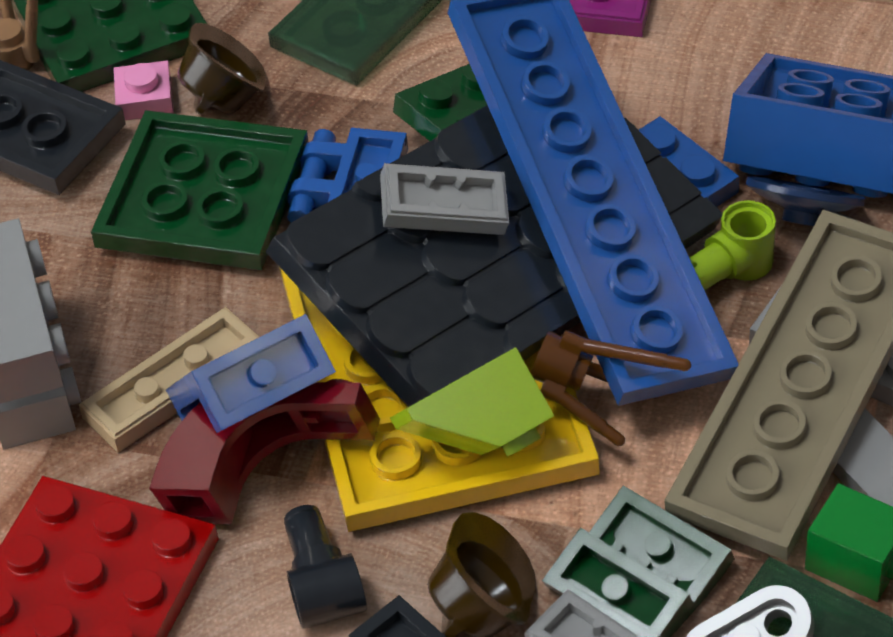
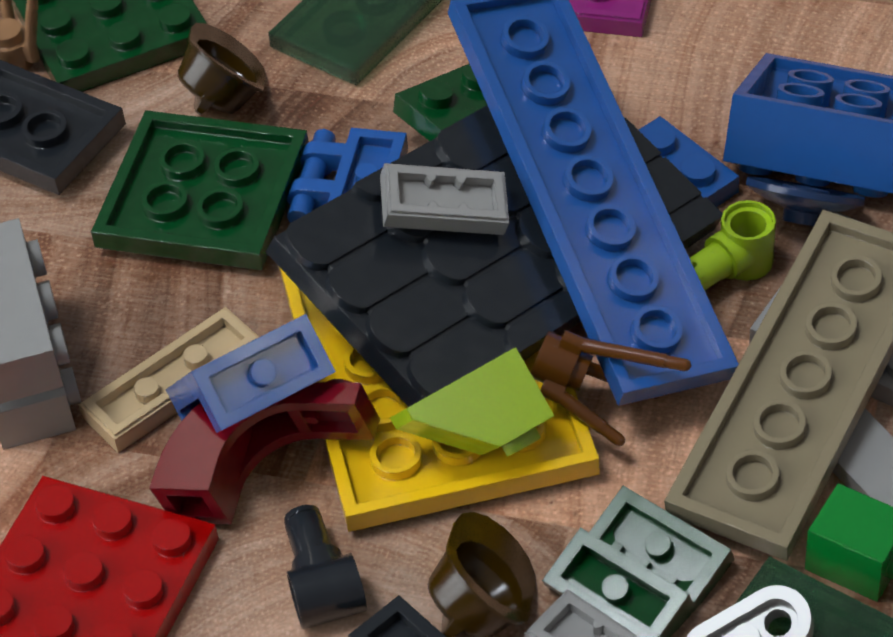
bright pink plate [114,60,174,120] -> none

